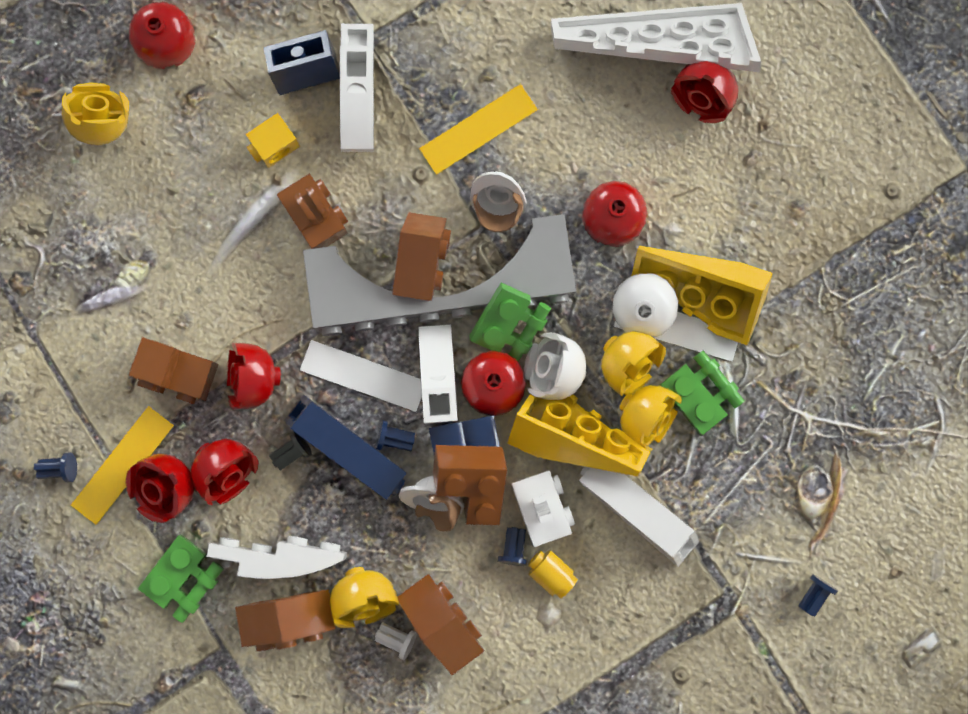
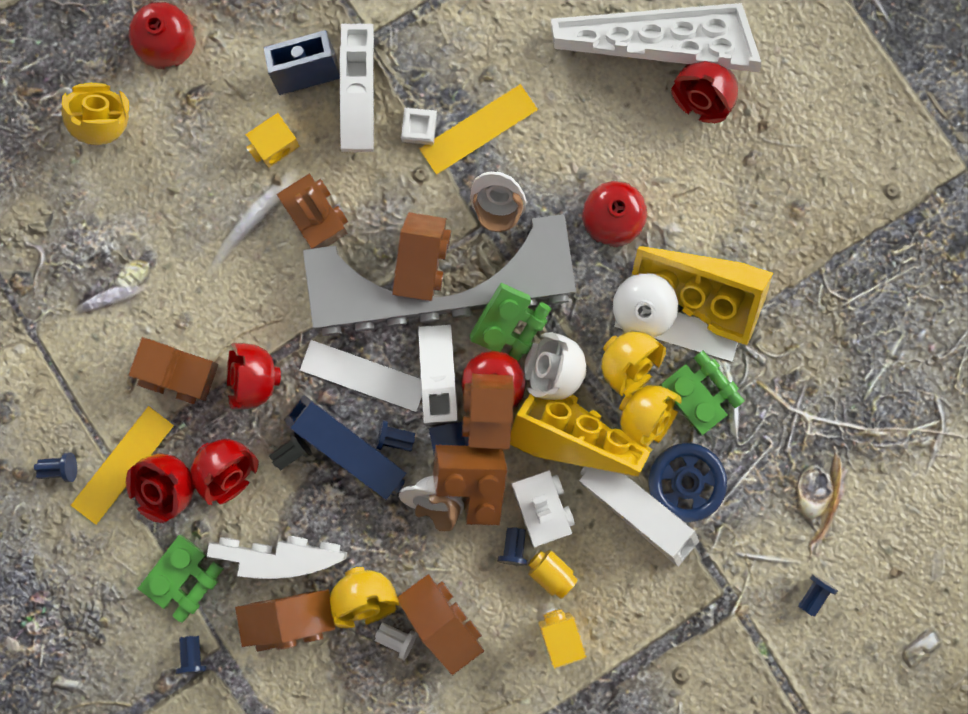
none -> dark blue piece [175,636,207,674]
none -> white tile [401,108,437,145]
none -> dark orange brick [462,374,514,449]
none -> yellow brick [538,609,587,668]
none -> dark blue plate [648,443,727,522]

